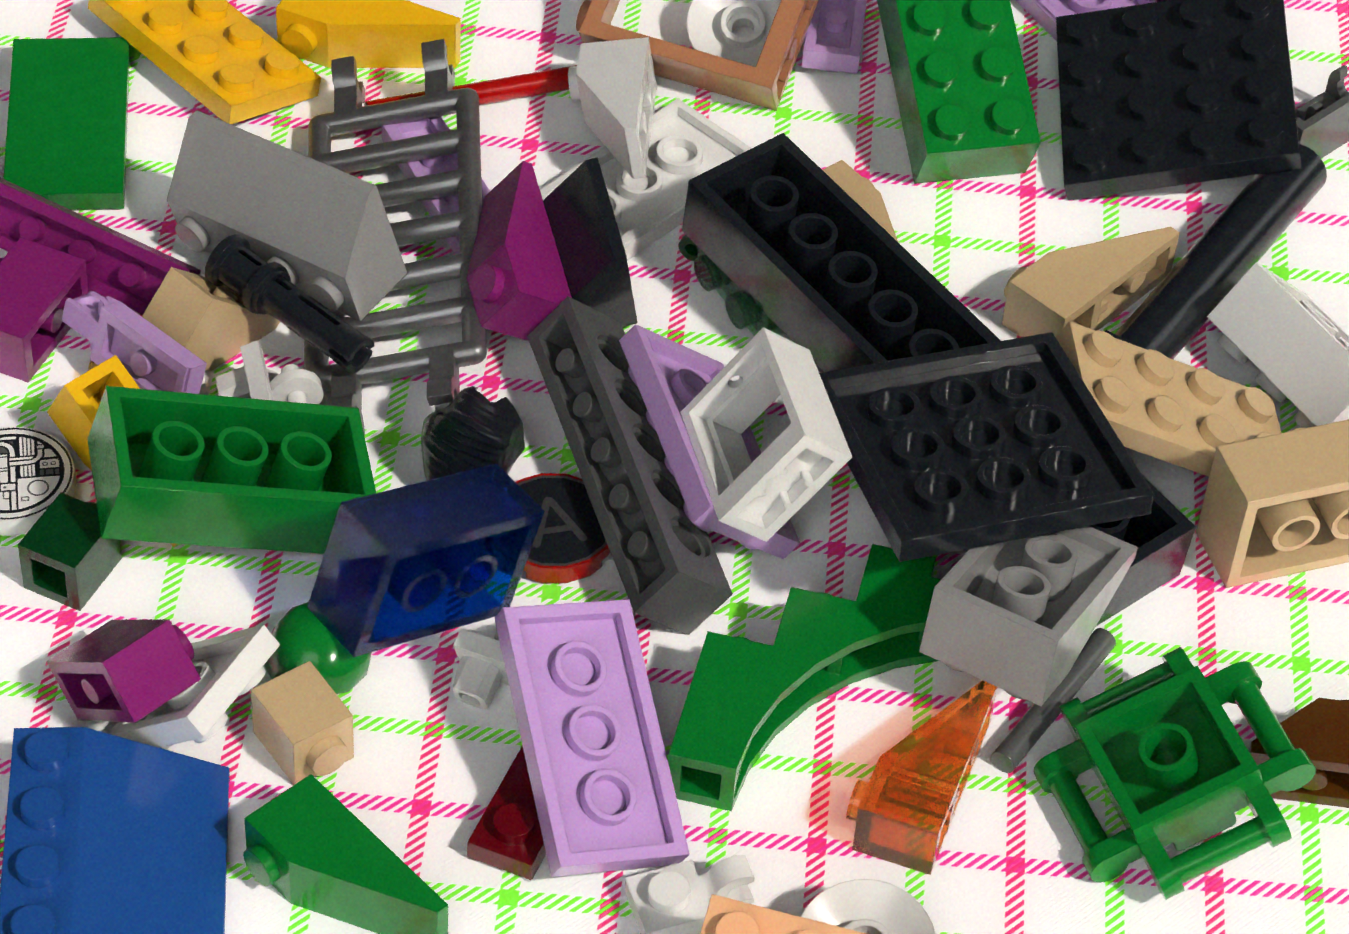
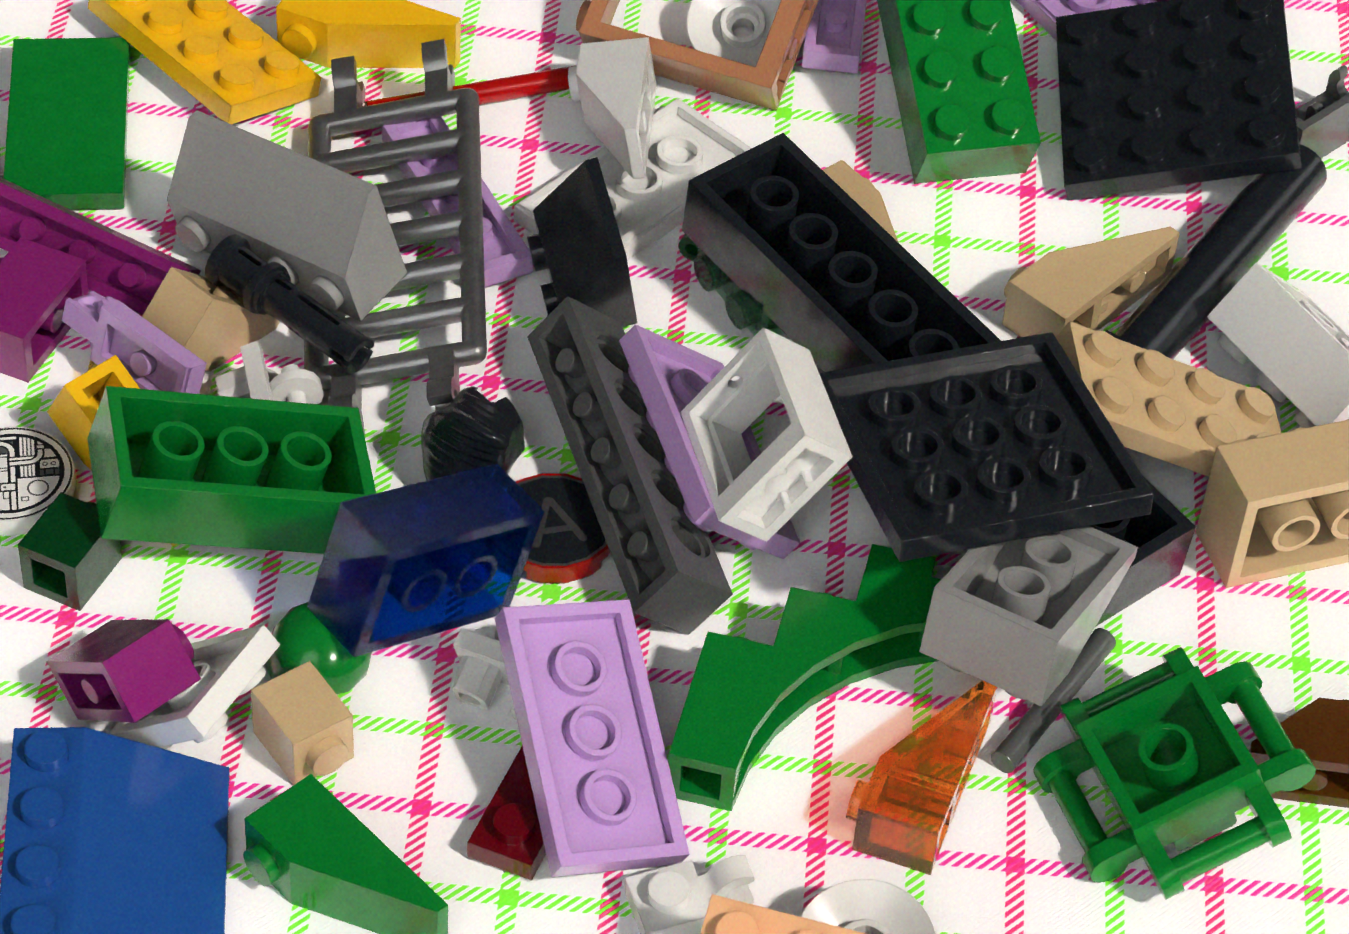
magenta slope [466,161,572,341] -> none

